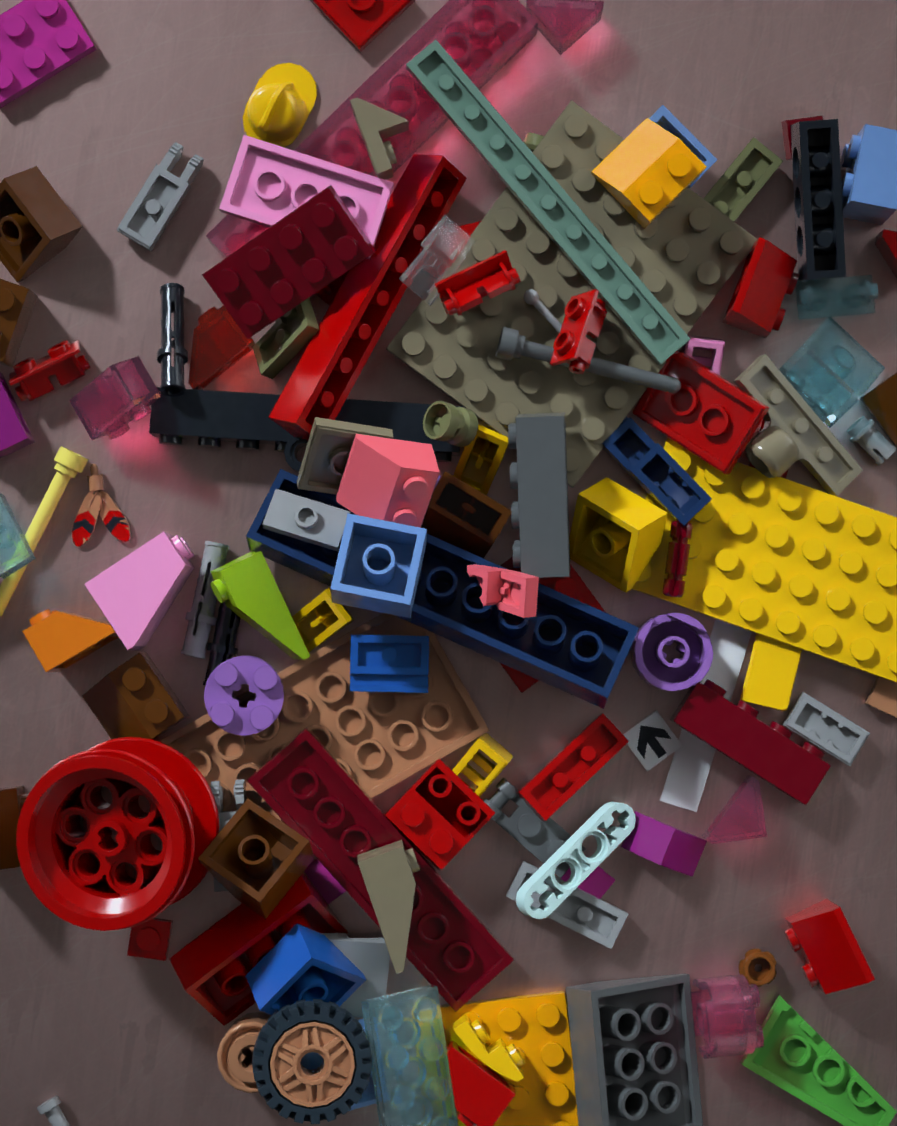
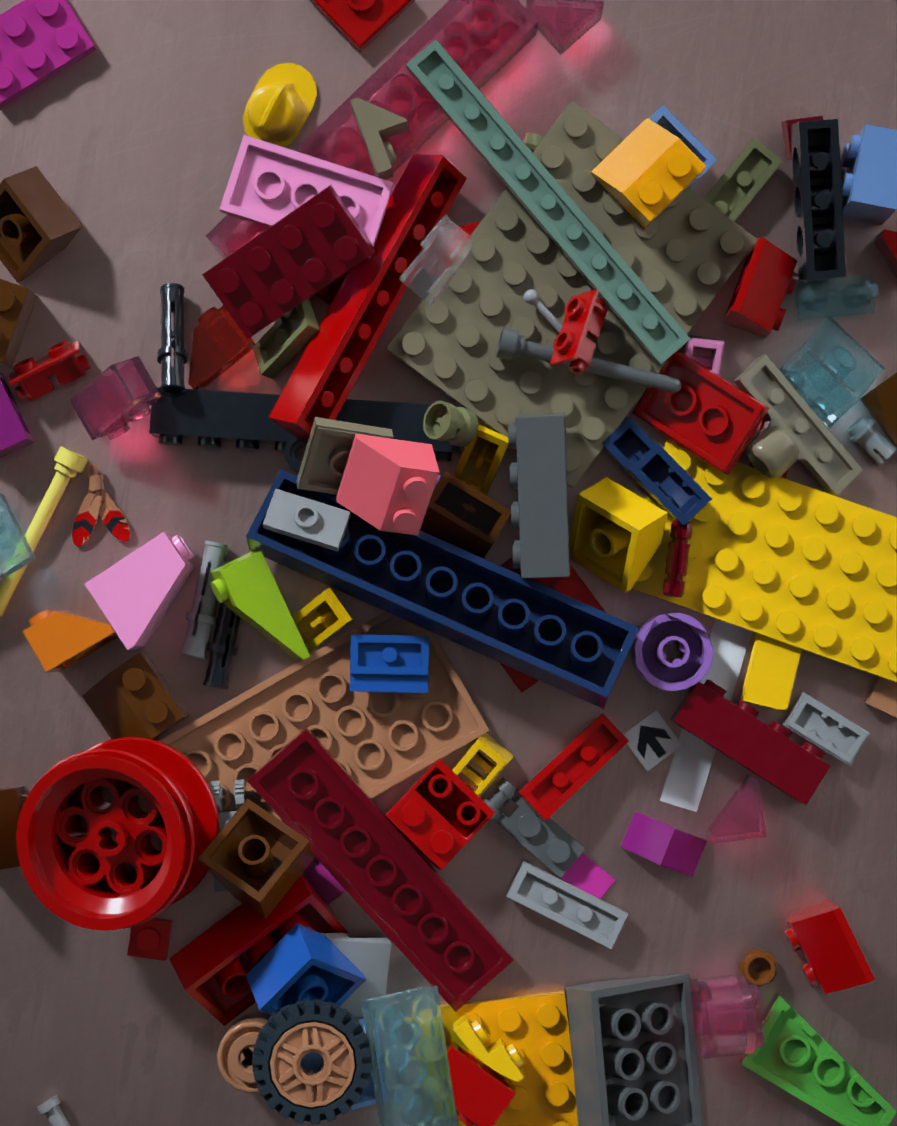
light grey hinge [117,142,204,251] -> none
medium lavender brick [204,655,284,736] -> none
medium blue brick [330,513,427,618] -> none
dark tan slope [357,840,420,974] -> none
red hinge [435,250,521,316] -> none
coral slope [467,564,539,618] -> none
light aqua beam [516,801,636,919] -> none

